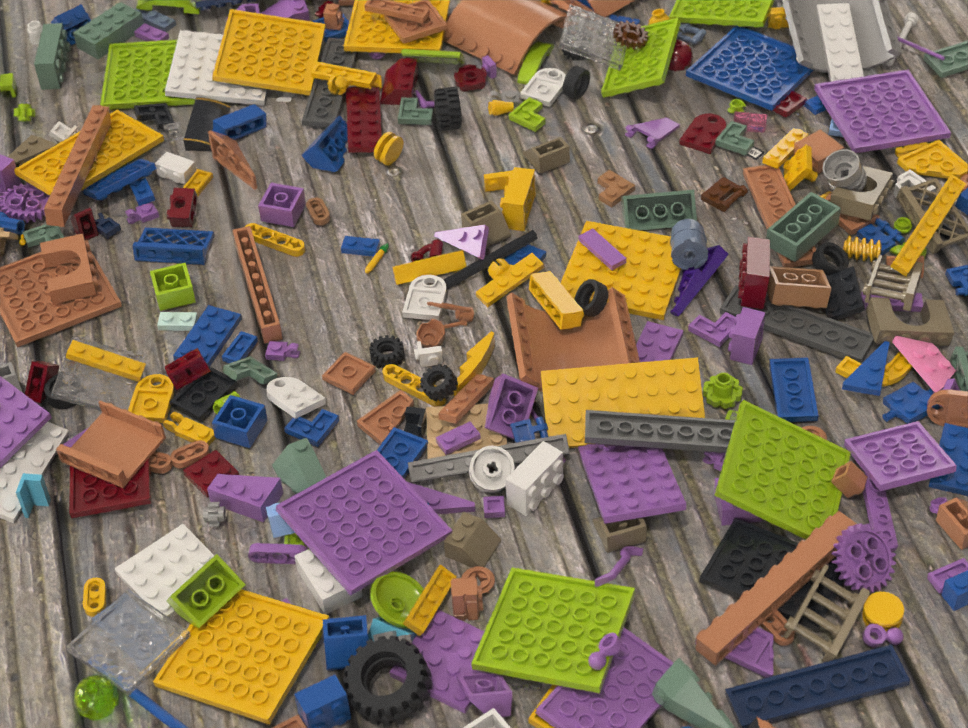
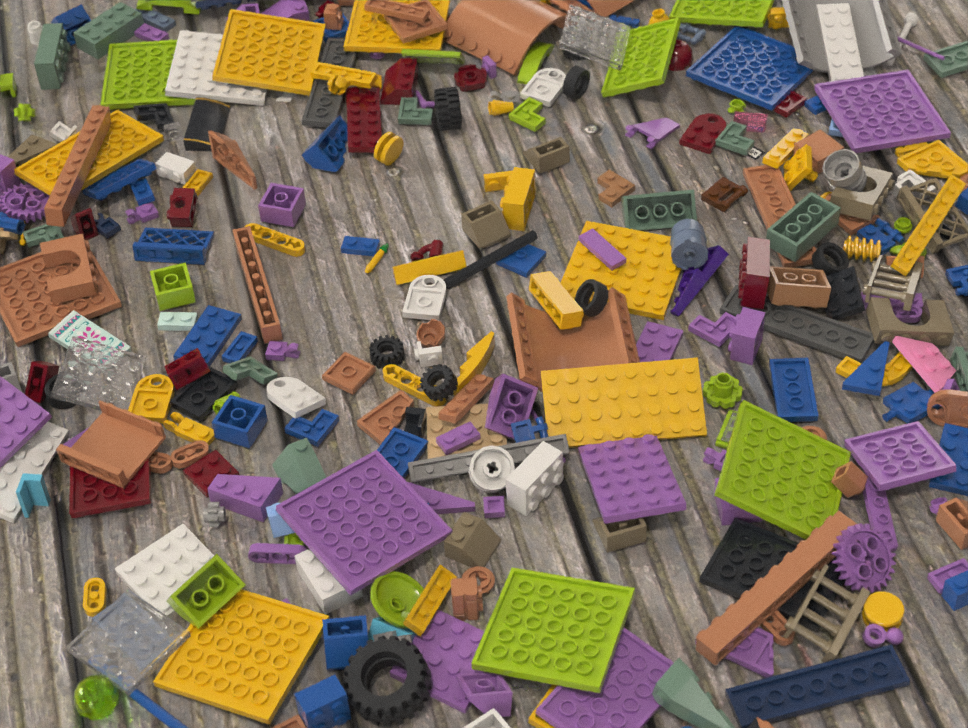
yellow plate [66,340,146,382] -> none
blue brick [213,104,266,140] -> none
medium nougat plate [306,197,330,226] -> none
nougat plant [427,302,474,329] -> none
wing [434,225,489,260] -> none
yellow plate [475,253,544,308] -> none
dark grey plate [585,410,735,453] -> none
medium lavender plate [588,633,622,670] -> none
medium lavender piece [595,546,643,587] -> none
reddish brown gear [612,20,649,50] -> none
none -> light aqua tile [48,310,131,374]
none -> medium lavender plate [891,304,922,323]

